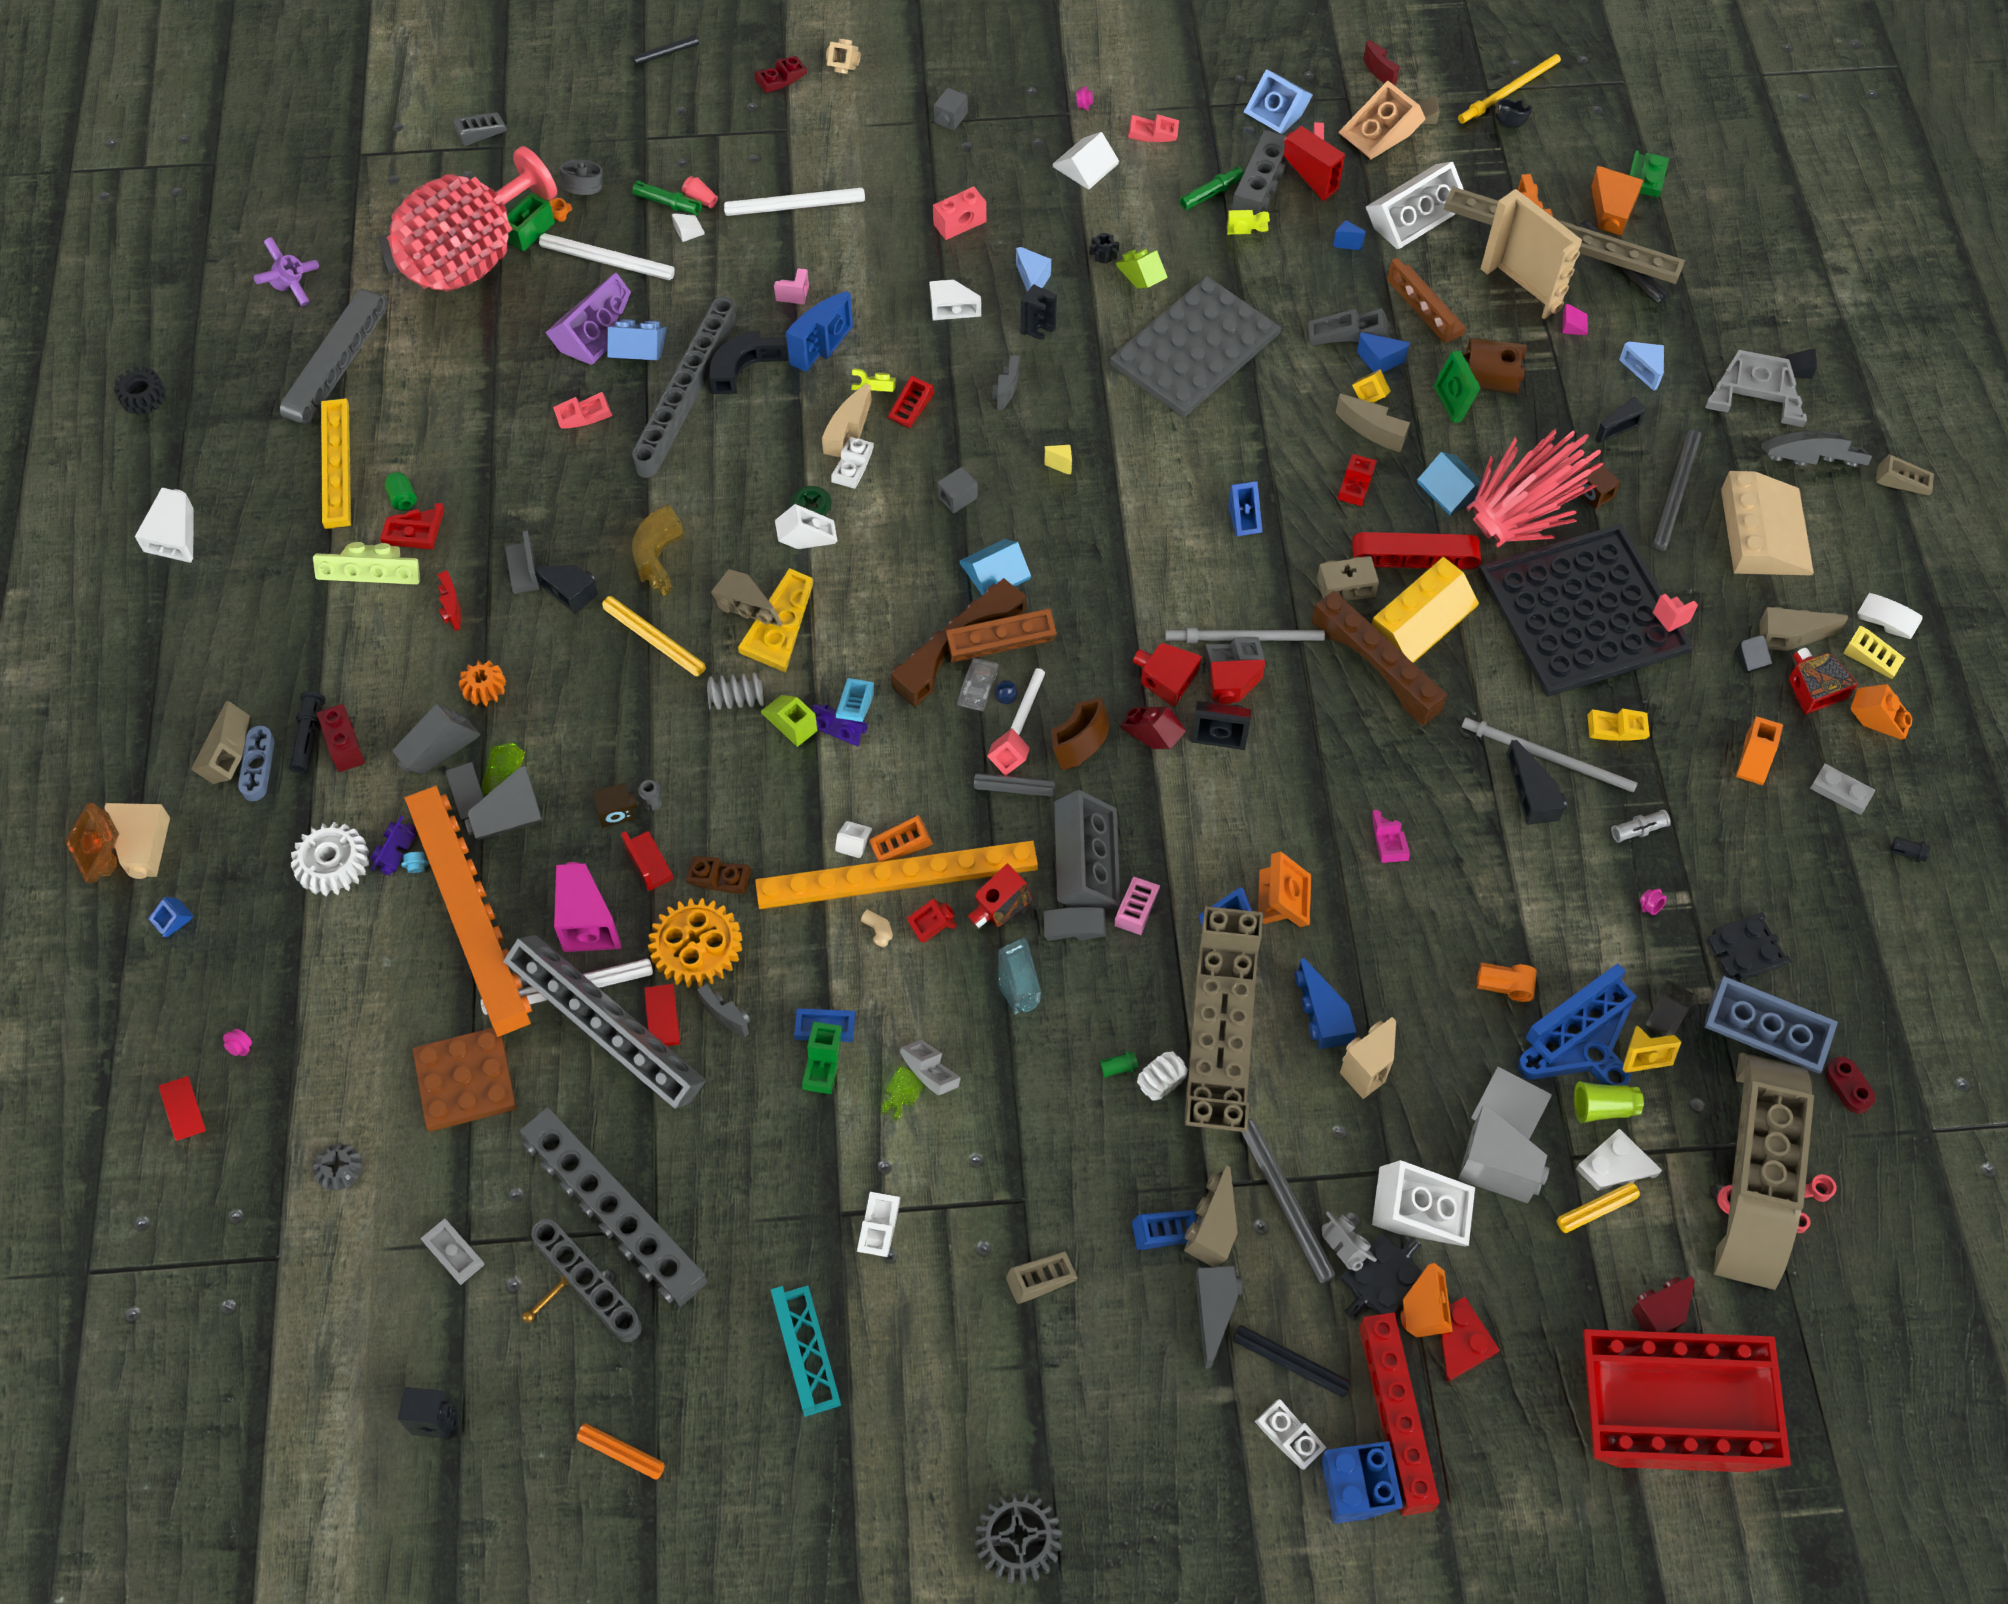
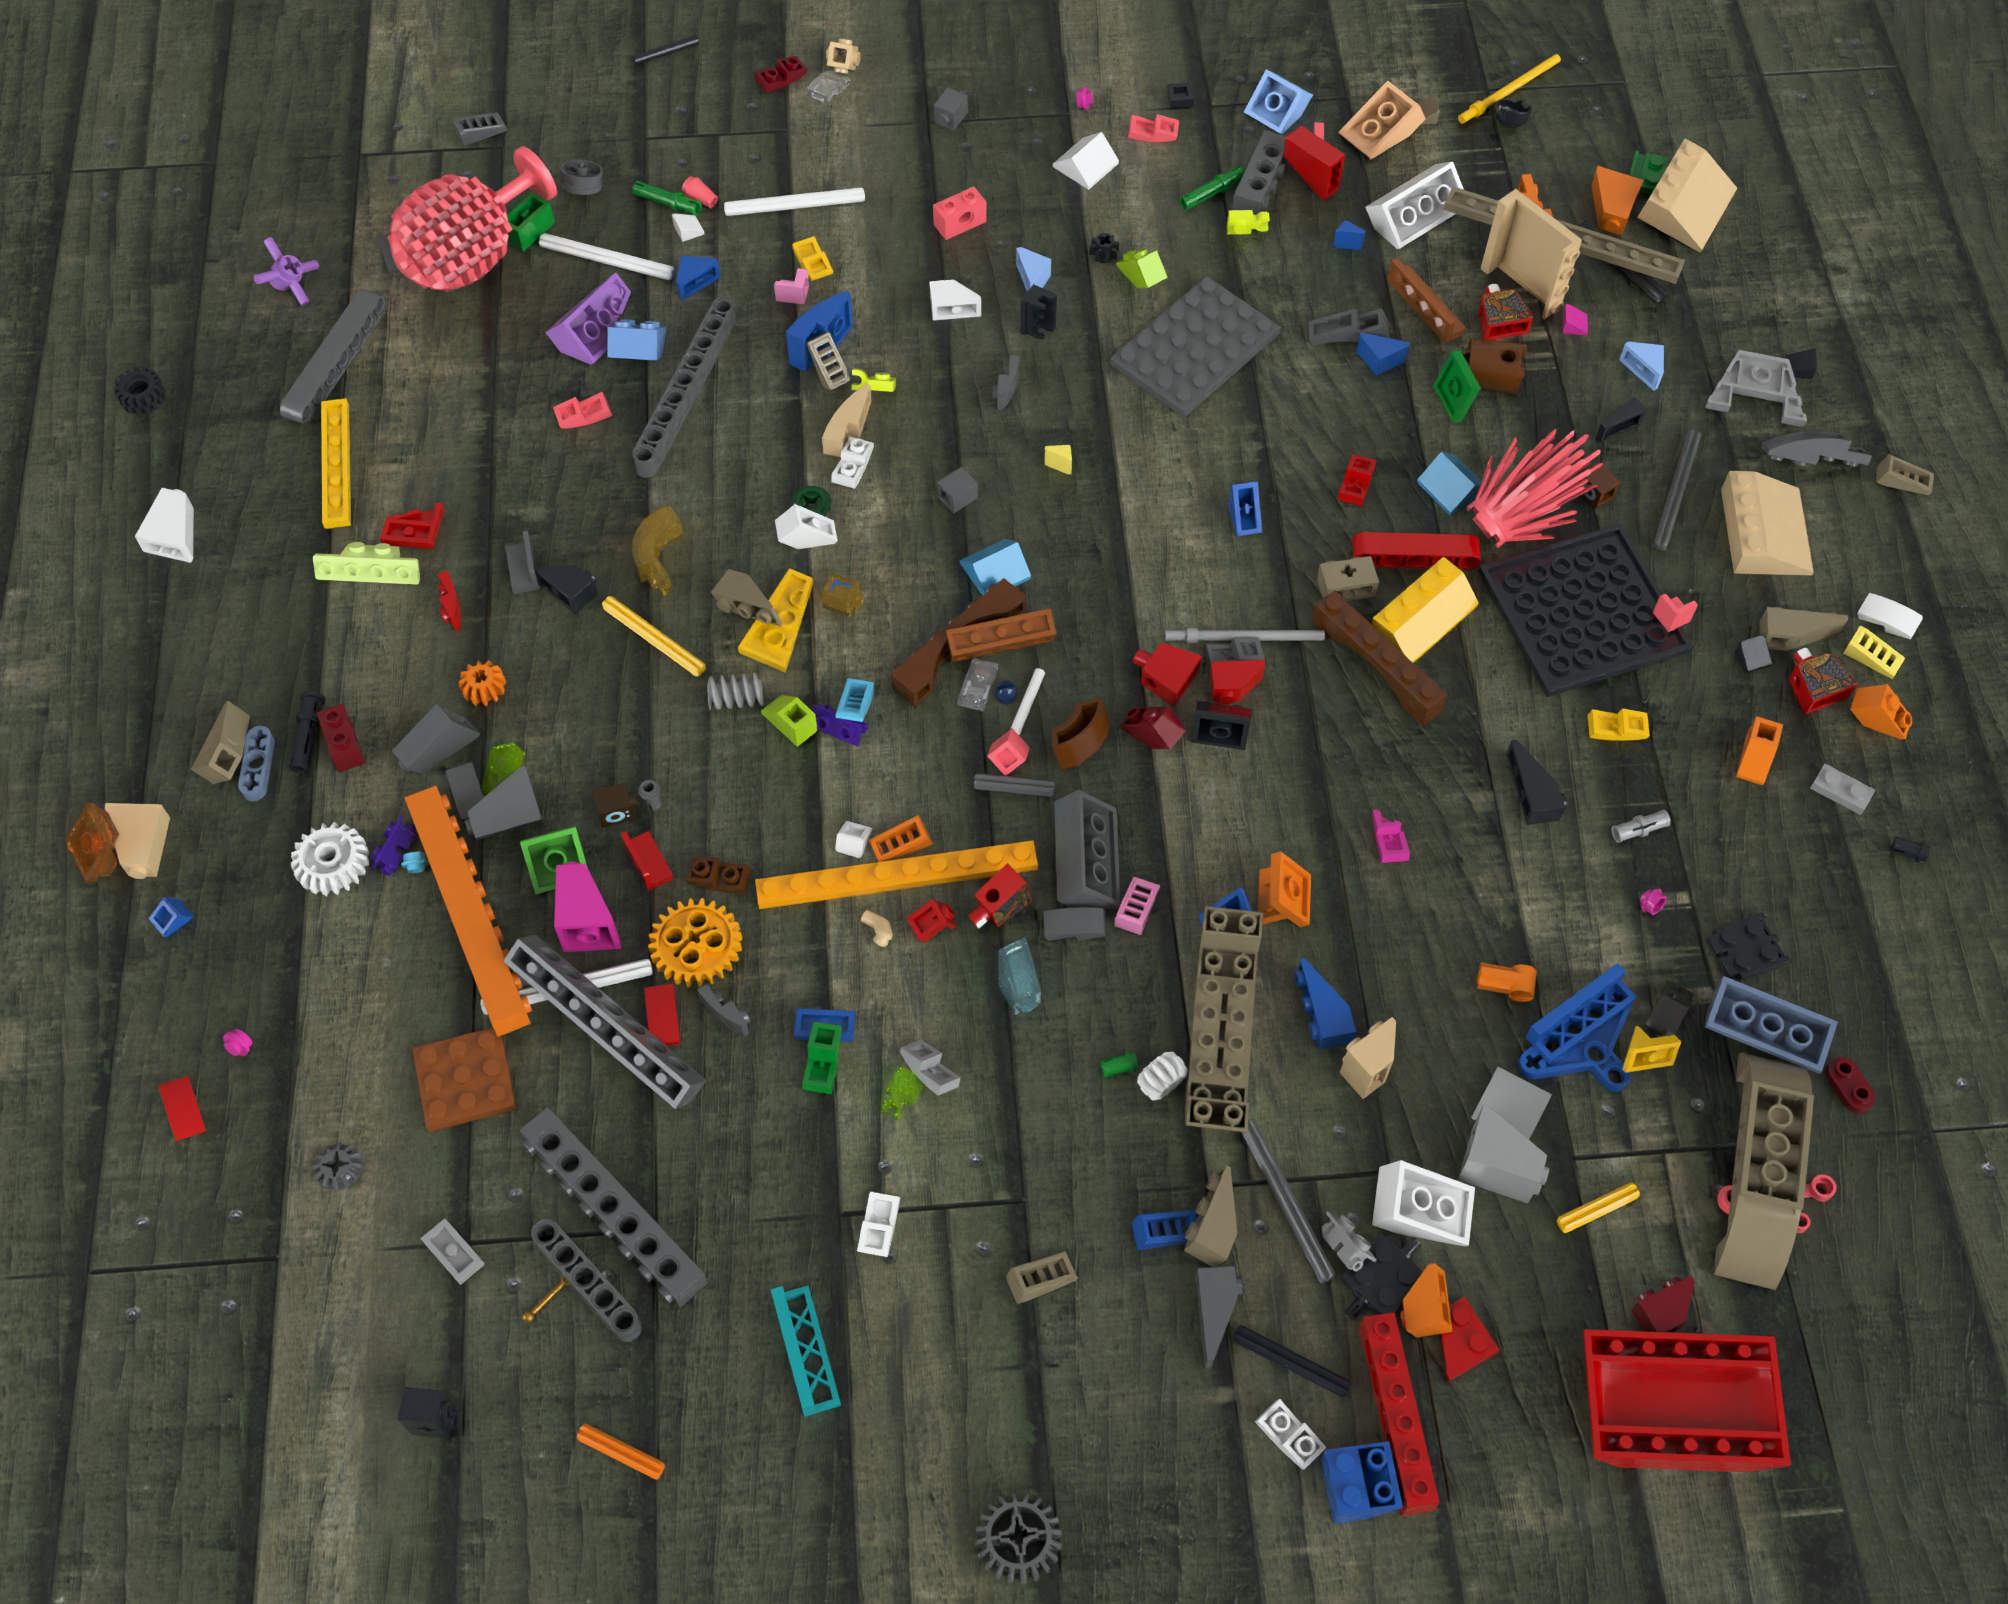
green brick [384,472,417,511] -> none
orange plate [549,198,572,222] -> none
black arch [709,330,787,394] -> none
red slope [887,375,935,429] -> none
dark tan slope [1336,393,1410,453] -> none
yellow panel [1352,369,1391,403] -> none
dark red slope [1363,40,1400,86] -> none
light grey bar [1462,717,1637,793] -> none
lime plant [1574,1081,1644,1123] -> none
white wing [1576,1129,1662,1191] -> none
none -> bright green slope [520,826,588,894]
none -> blue slope [676,256,721,301]
none -> yellow slope [792,236,833,281]
none -> clear slope [806,70,851,103]
none -> dark tan slope [806,331,851,390]
none -> clear yellow brick [821,573,864,618]
none -> black plate [1167,83,1194,108]
none -> torso [1478,284,1533,340]
none -> tan slope [1637,139,1737,252]

